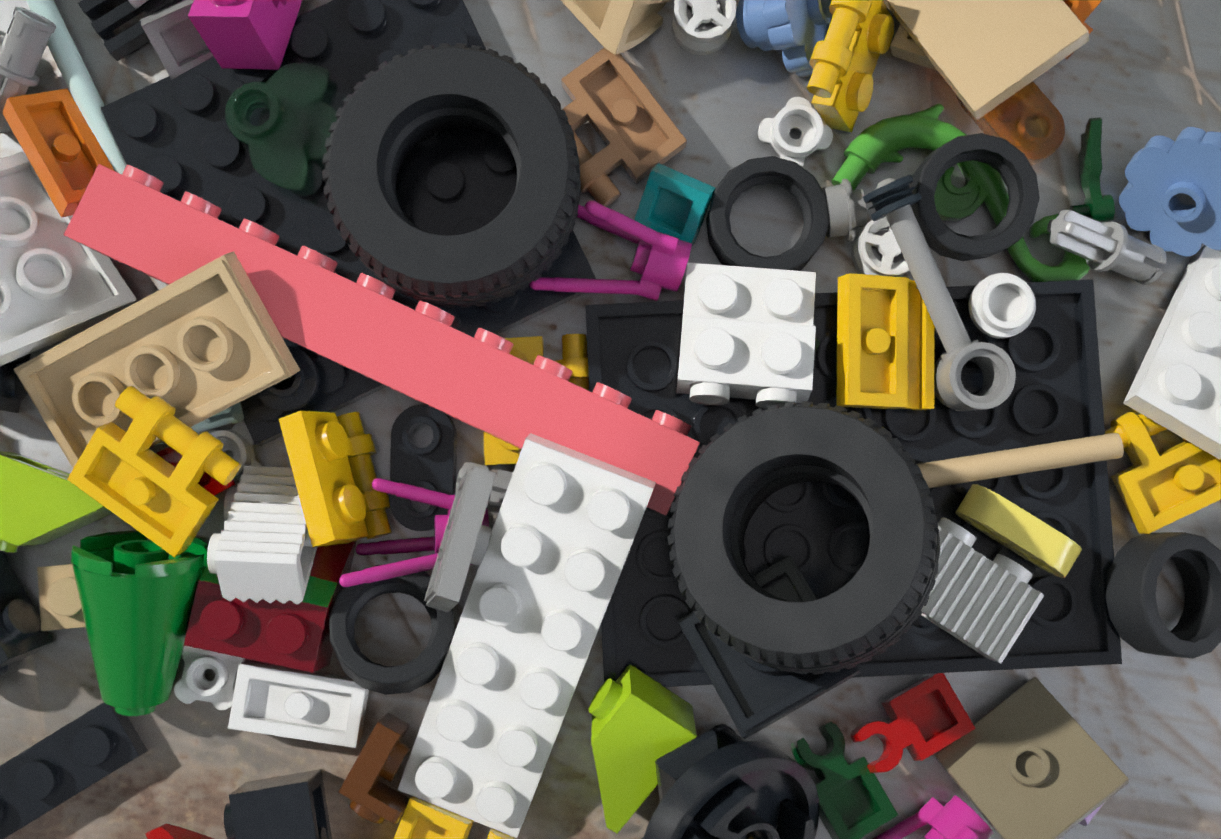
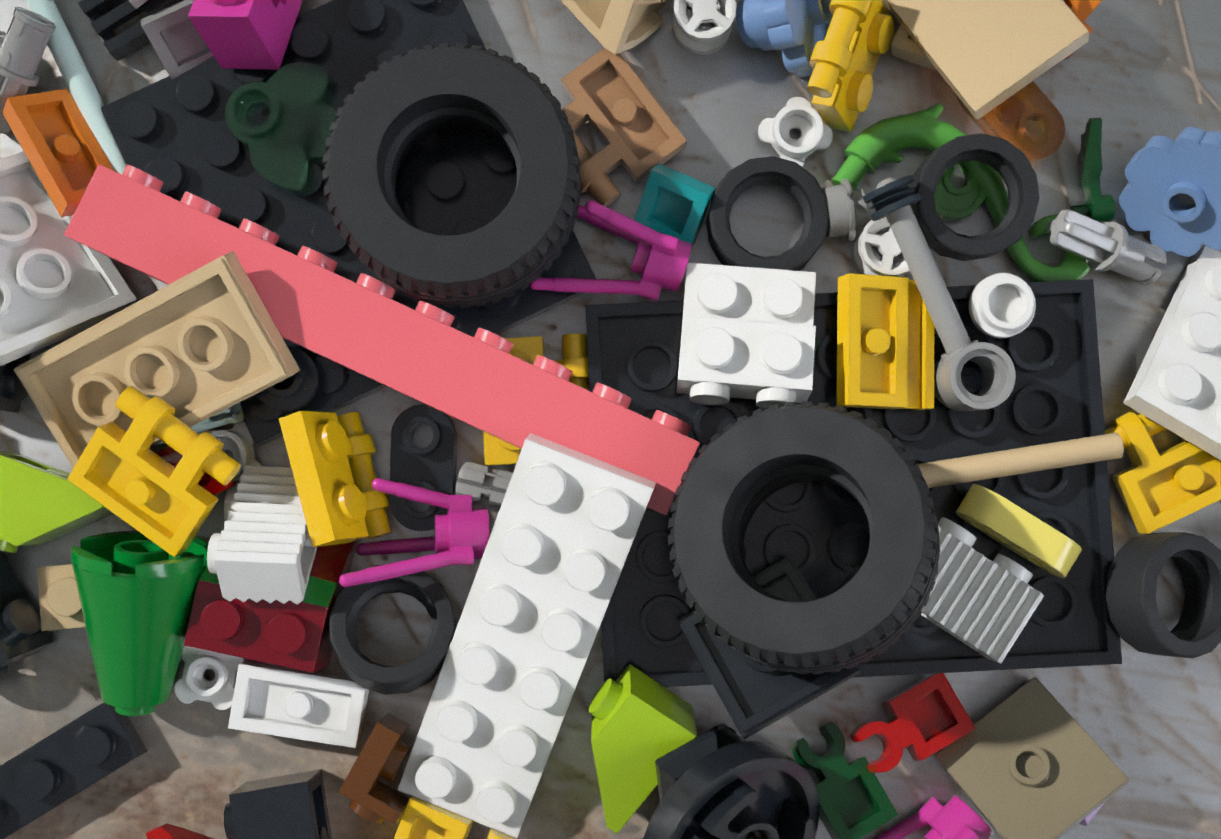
light grey plate [424,466,496,612] -> none

